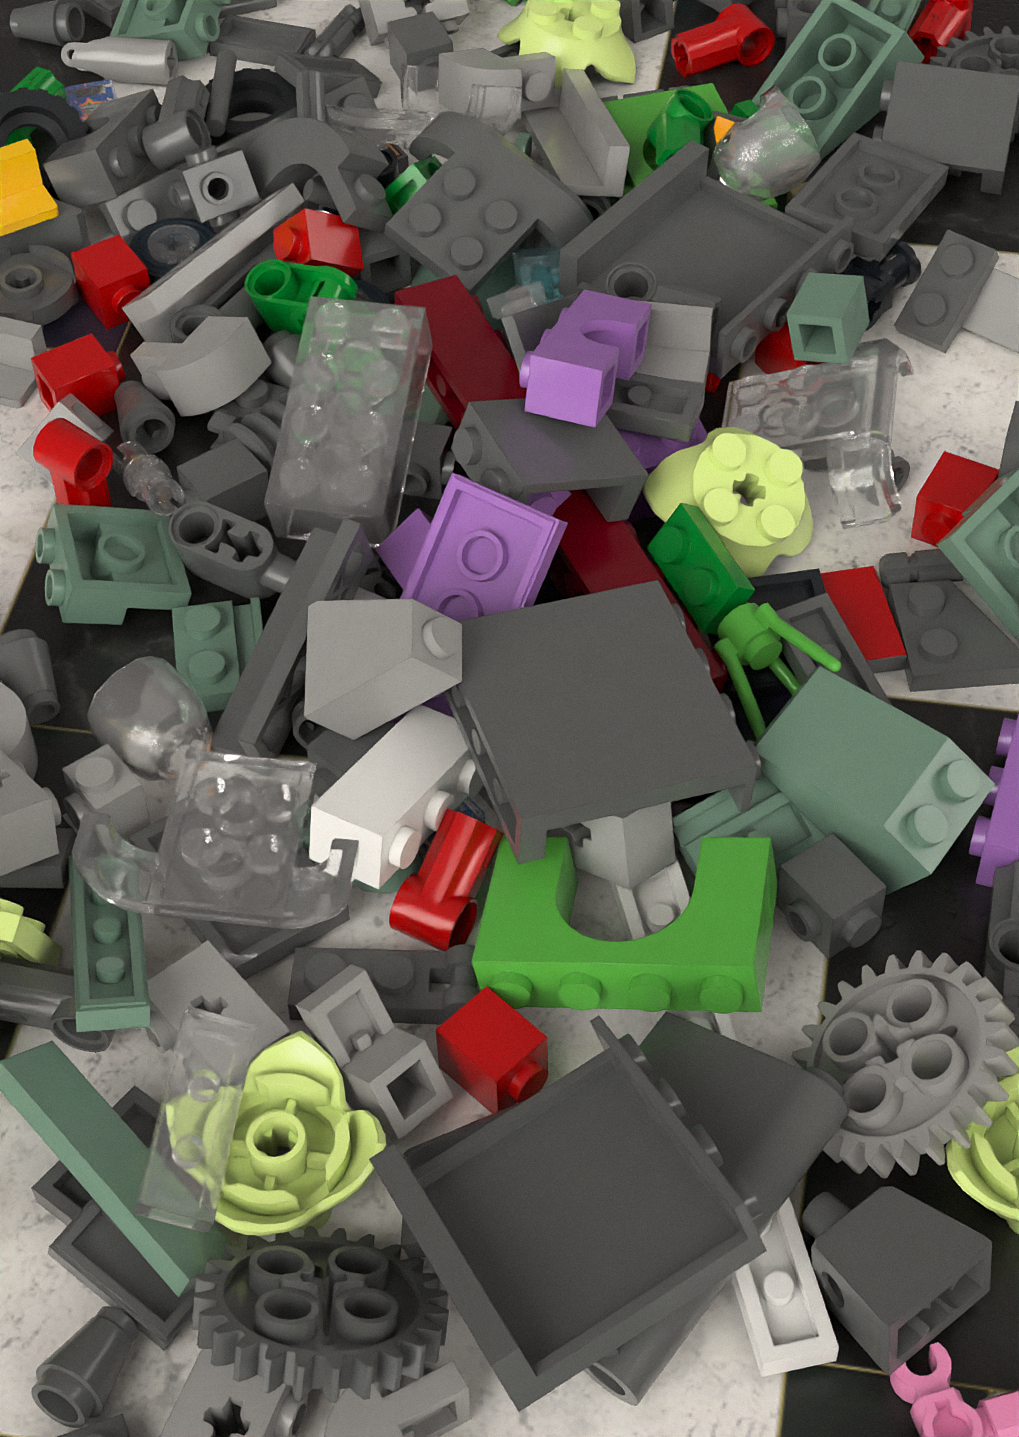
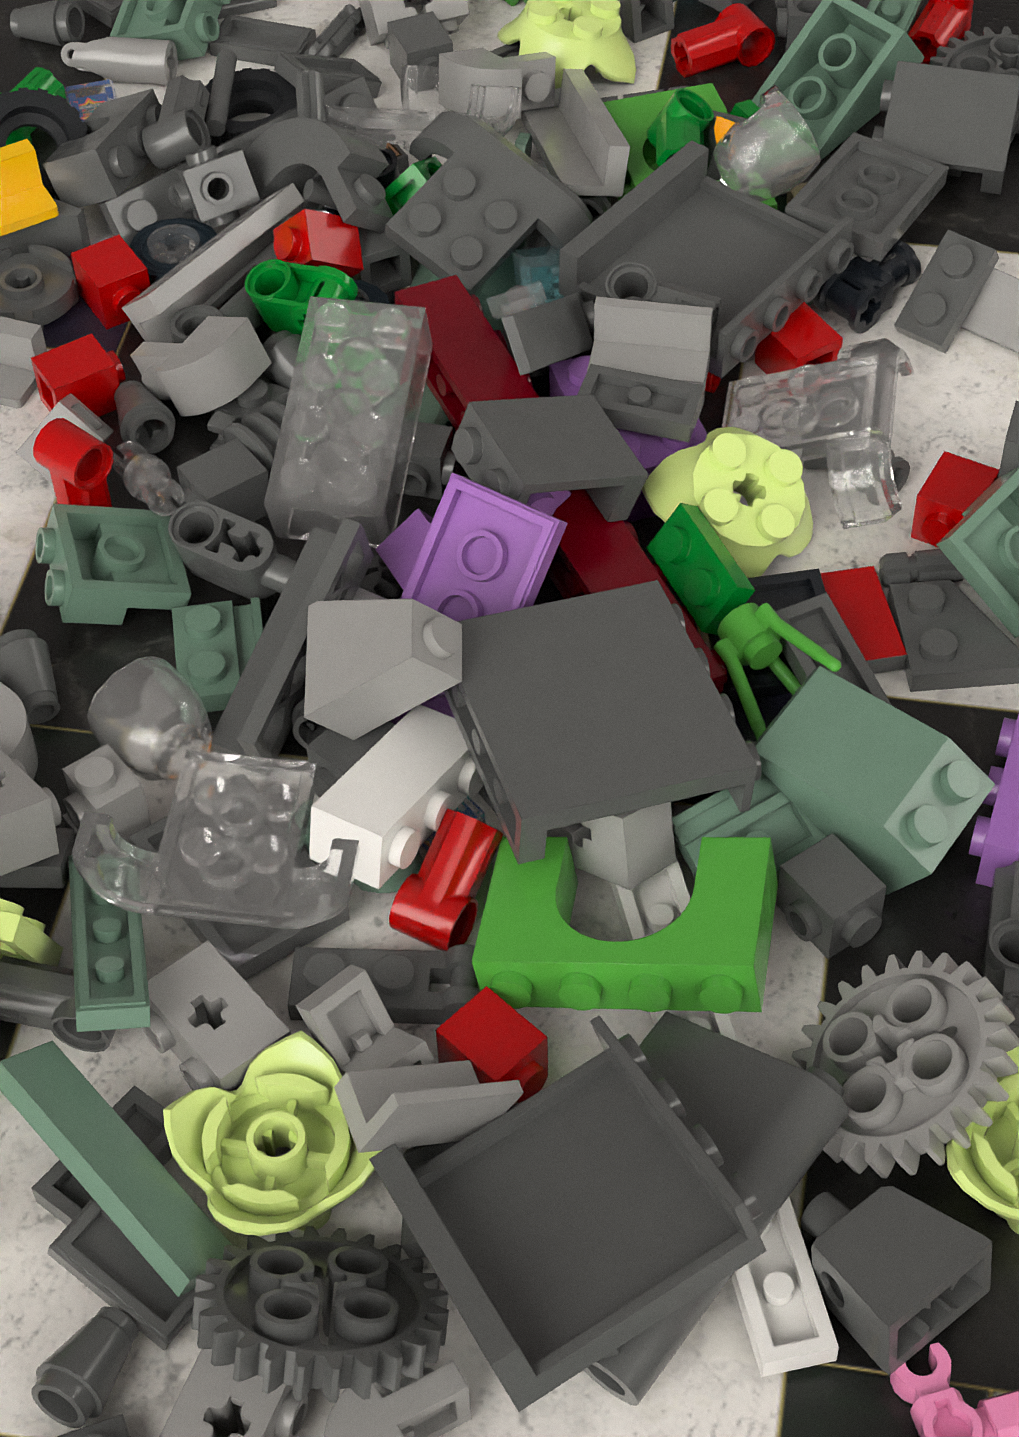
clear tile [134,1006,257,1234] -> none
medium lavender arch [519,289,652,427] -> none
sand green brick [787,272,870,364] -> none
none -> light grey panel [334,1060,524,1153]

